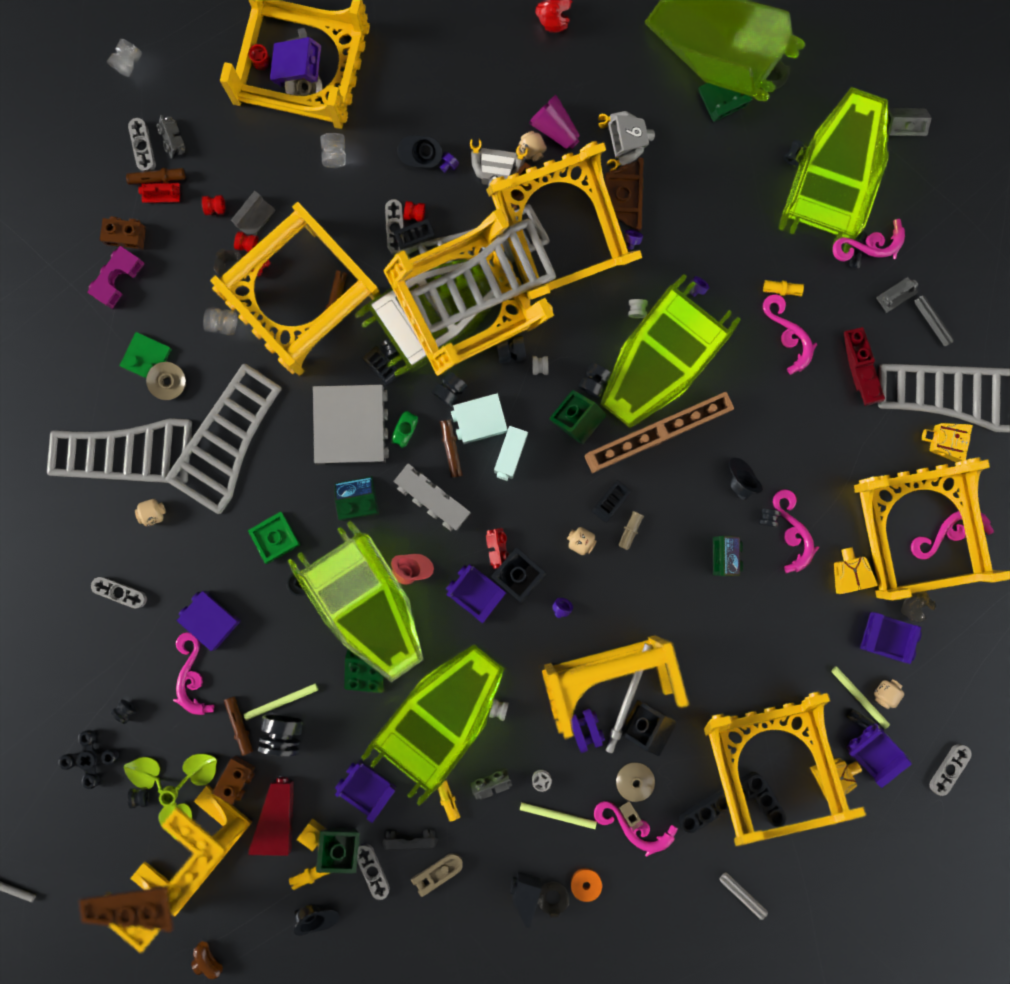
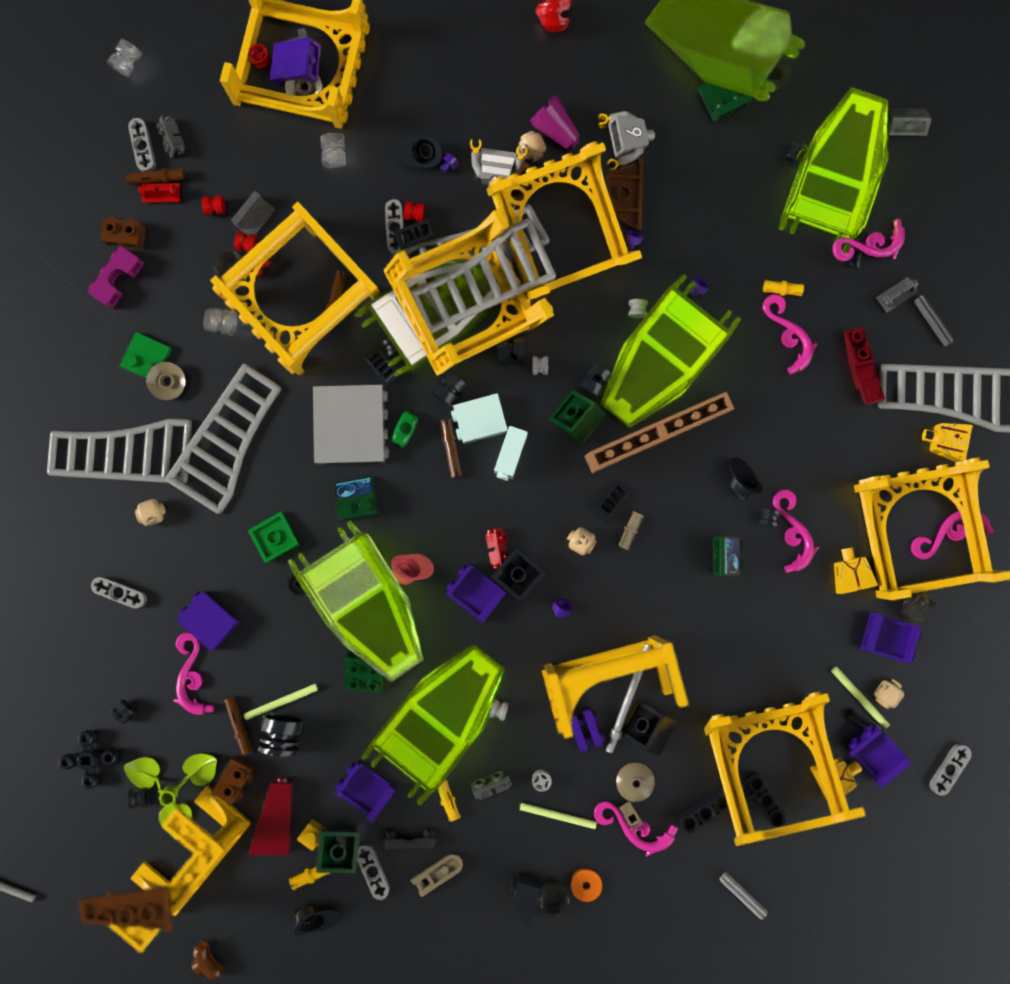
light grey wedge [393,463,471,531] -> none

